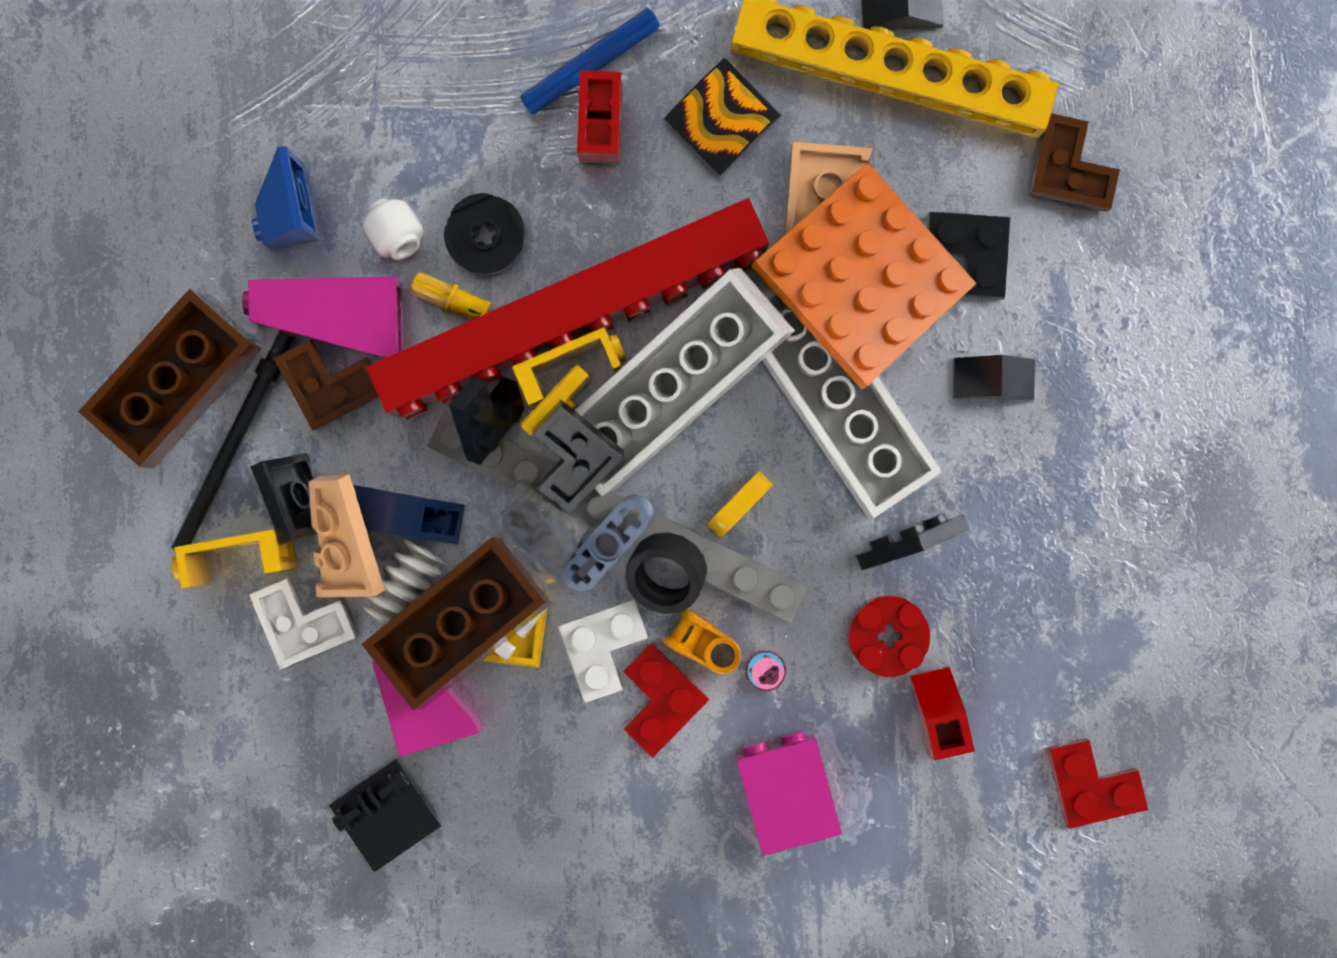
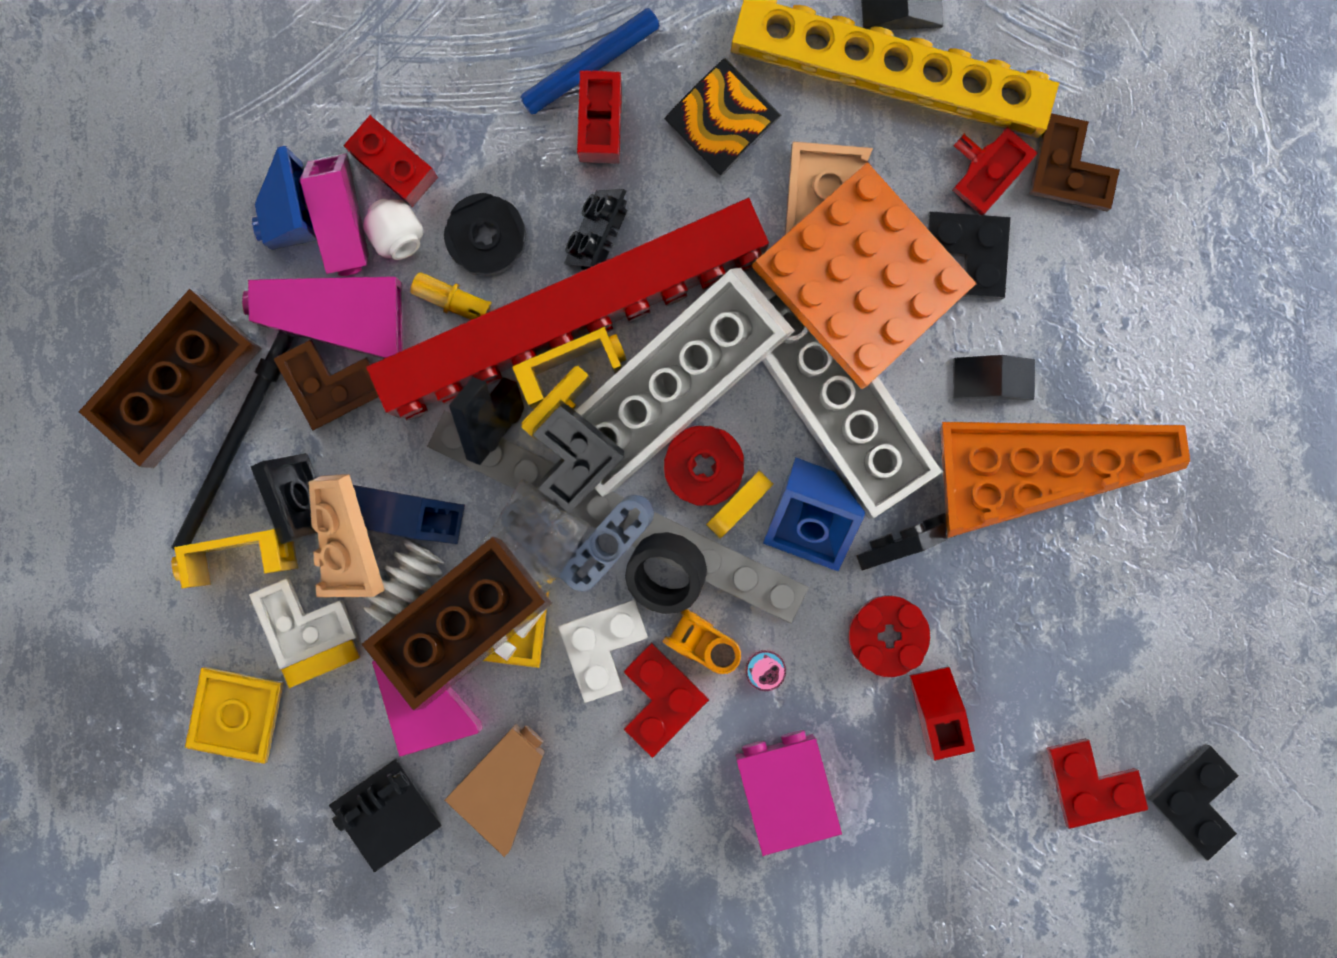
none -> yellow plate [185,667,284,764]
none -> yellow beam [281,639,360,688]
none -> dark pink slope [300,153,369,276]
none -> red brick [343,115,438,207]
none -> medium nougat slope [444,724,545,857]
none -> black hinge [564,189,628,271]
none -> red plate [664,426,744,506]
none -> blue slope [763,457,865,571]
none -> orange wing [940,422,1190,538]
none -> red plate [952,127,1038,215]
none -> black plate [1148,744,1239,861]

